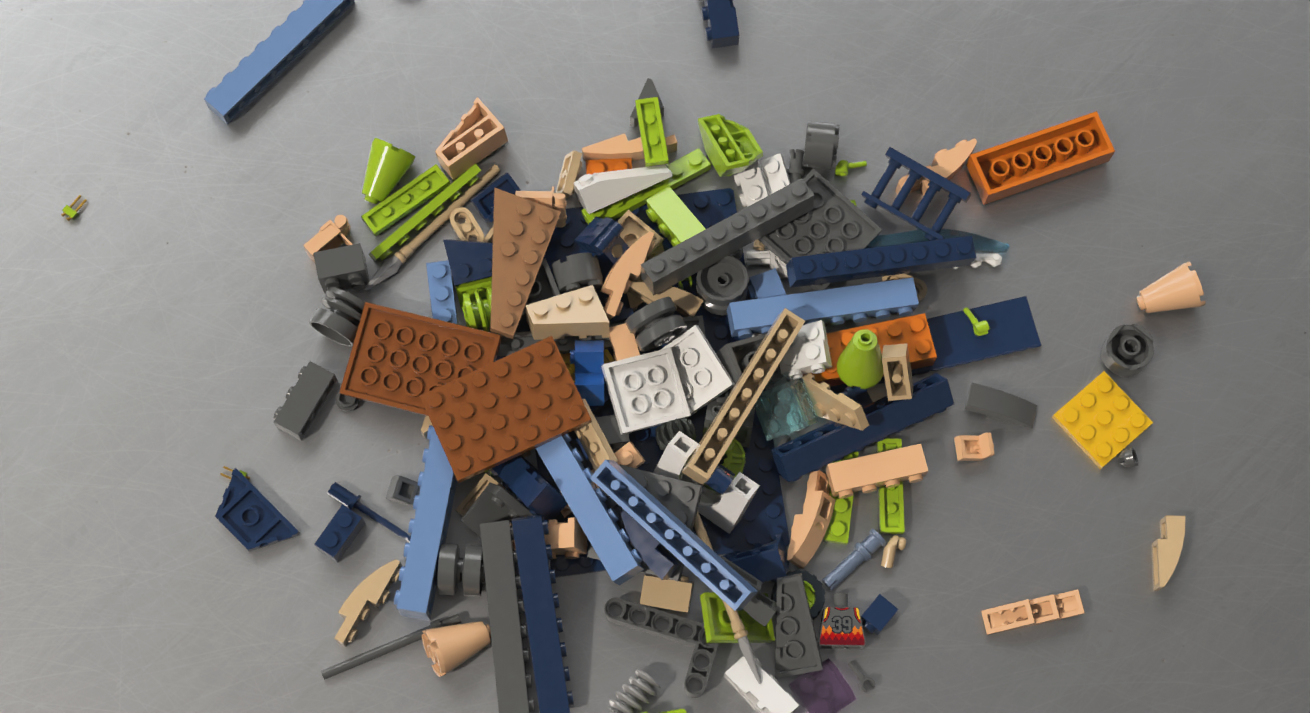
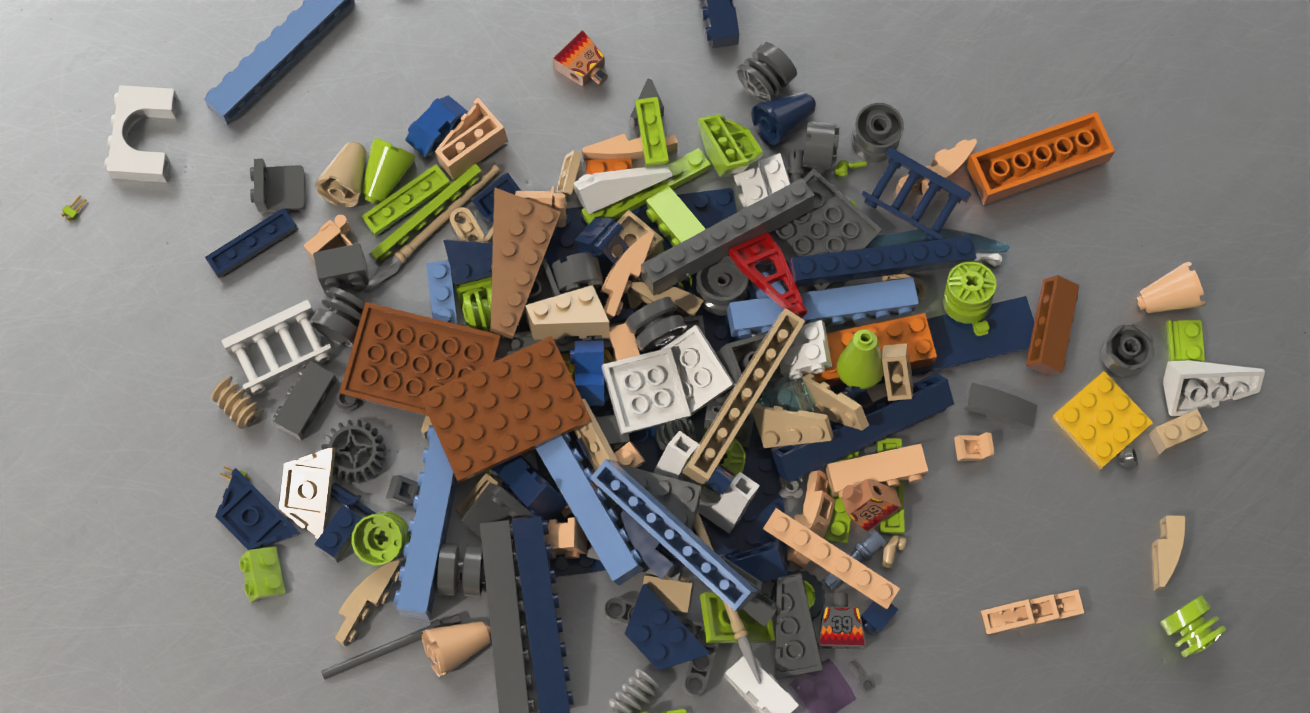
none -> white arch [104,85,179,182]
none -> dark blue plate [205,208,298,278]
none -> tan piece [211,376,264,429]
none -> white fence [221,299,334,395]
none -> lime bracket [240,547,286,603]
none -> dark grey bracket [250,158,305,212]
none -> wing [279,447,336,539]
none -> tan cone [315,142,367,207]
none -> dark grey gear [321,420,386,484]
none -> lime wheel [352,511,411,565]
none -> blue brick [405,95,468,157]
none -> torso [552,30,608,86]
none -> dark blue wing [625,584,710,671]
none -> red plate [728,232,808,318]
none -> dark grey wheel [736,42,797,102]
none -> dark blue cone [751,92,816,146]
none -> tan wing [752,402,834,448]
none -> light nougat plate [763,508,900,609]
none -> light grey plate [779,476,803,499]
none -> nougat torso [842,479,901,532]
none -> dark grey wheel [851,103,904,162]
none -> lime wheel [943,261,997,324]
none -> dark orange brick [1026,275,1079,375]
none -> tan brick [1148,409,1208,455]
none -> lime wheel [1159,595,1227,658]
none -> white wedge [1163,360,1265,416]
none -> lime plate [1166,320,1205,362]

